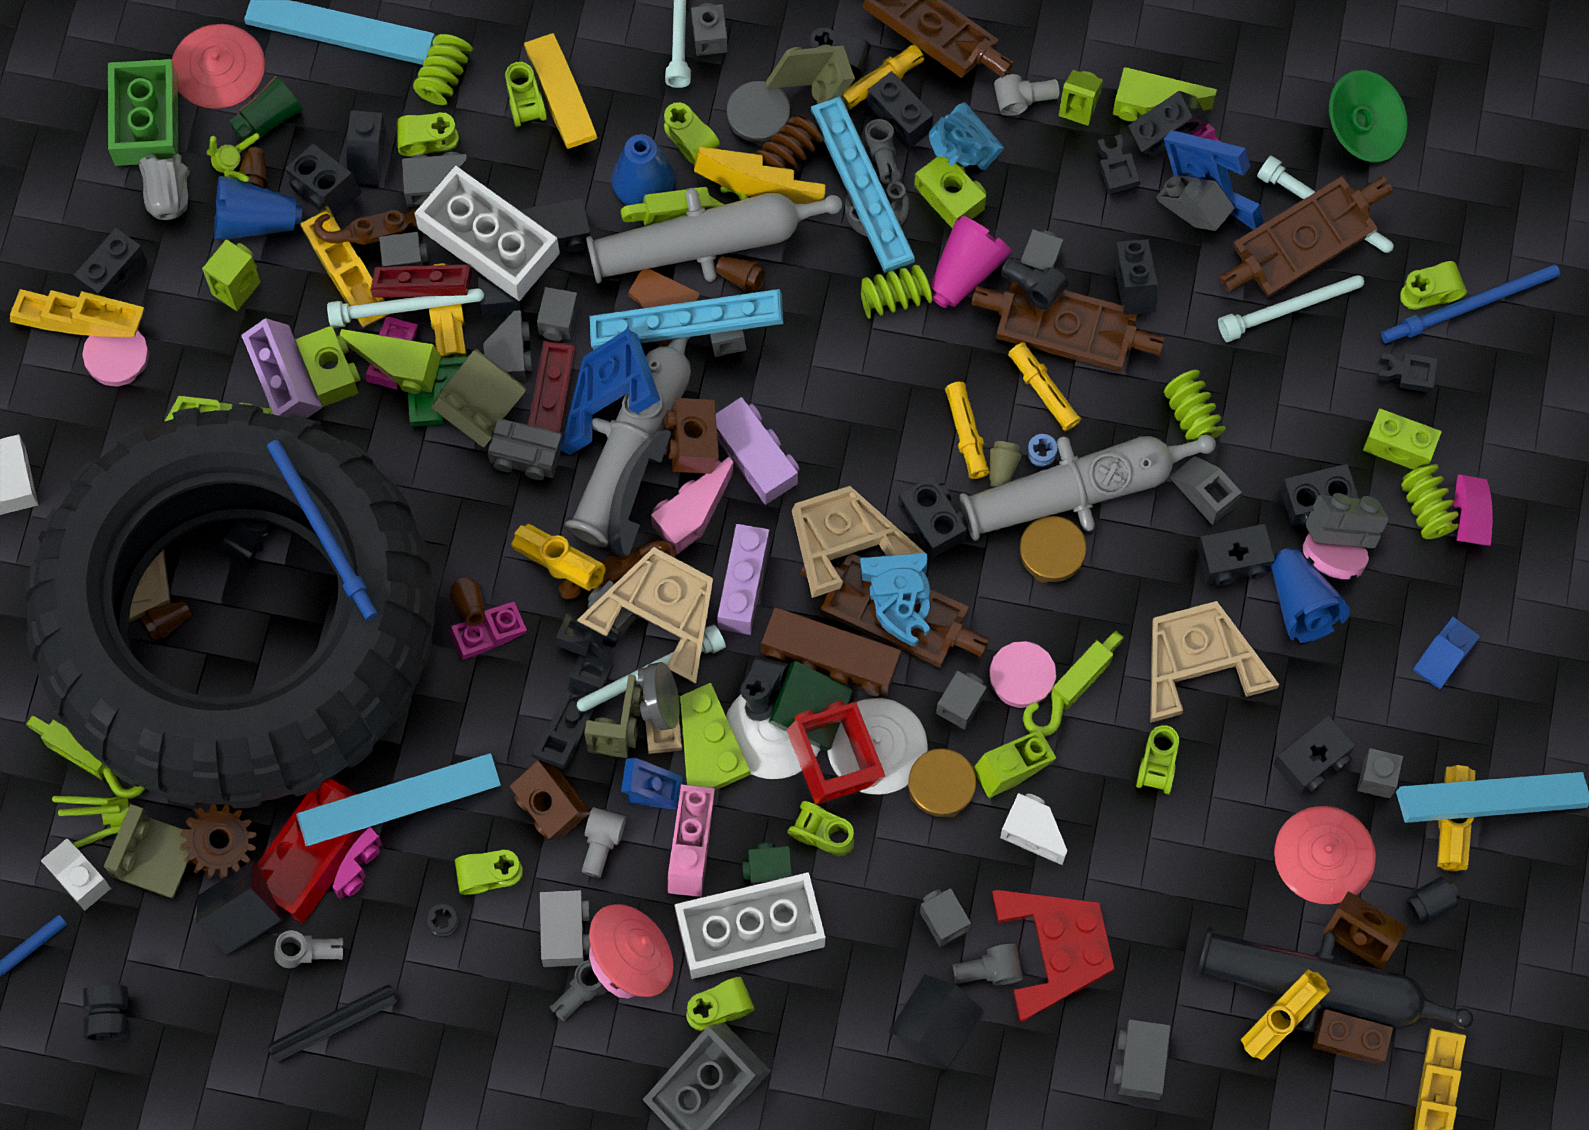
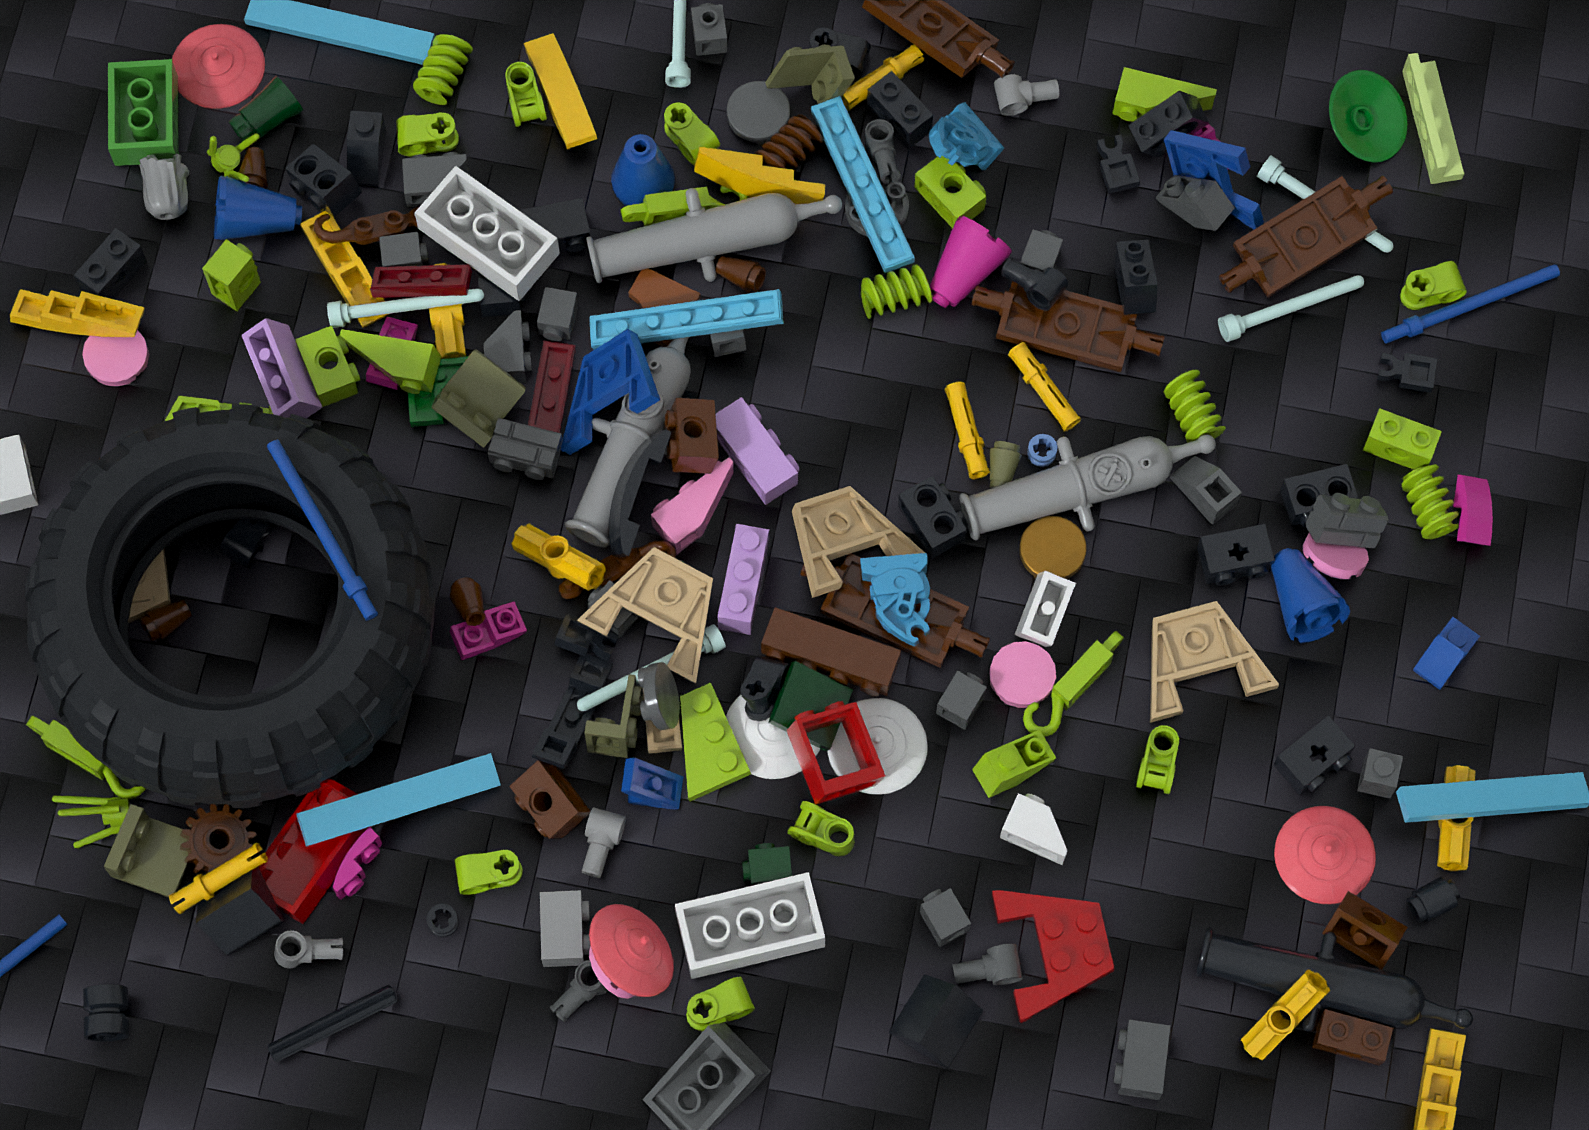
white slope [41,839,111,911] -> none
bright pink slope [668,785,715,897] -> none
pearl gold tile [908,749,976,817] -> none
lime slope [1059,70,1103,126] -> none
none -> yellow pin [169,843,268,914]
none -> white brick [1015,571,1076,647]
none -> yellowish green fence [1402,53,1464,184]

